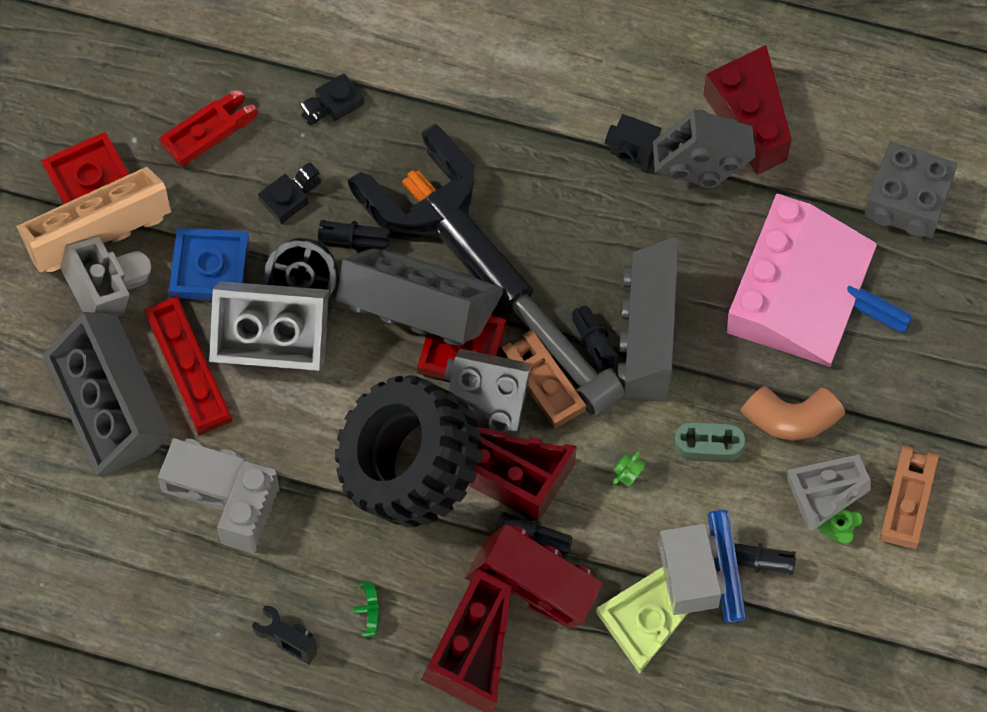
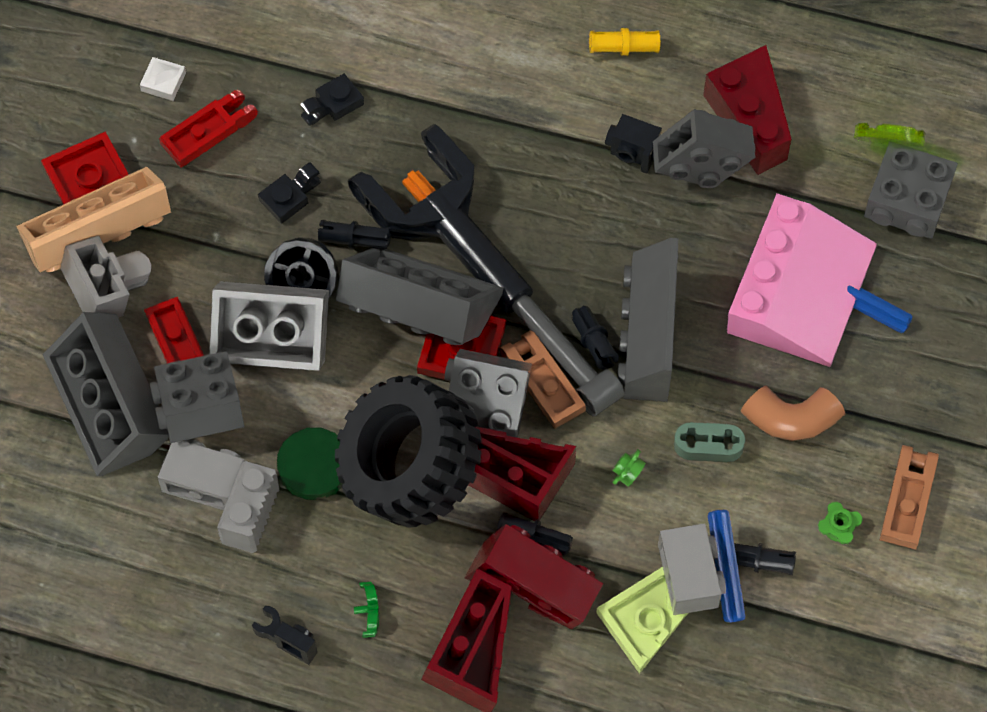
blue plate [169,228,249,300] -> none
light grey wing [787,454,871,530] -> none
none -> white tile [140,57,186,101]
none -> dark grey brick [150,351,244,443]
none -> dark green tile [277,427,343,500]
none -> yellow pin [589,28,660,56]
none -> clear neon green tile [854,123,926,147]

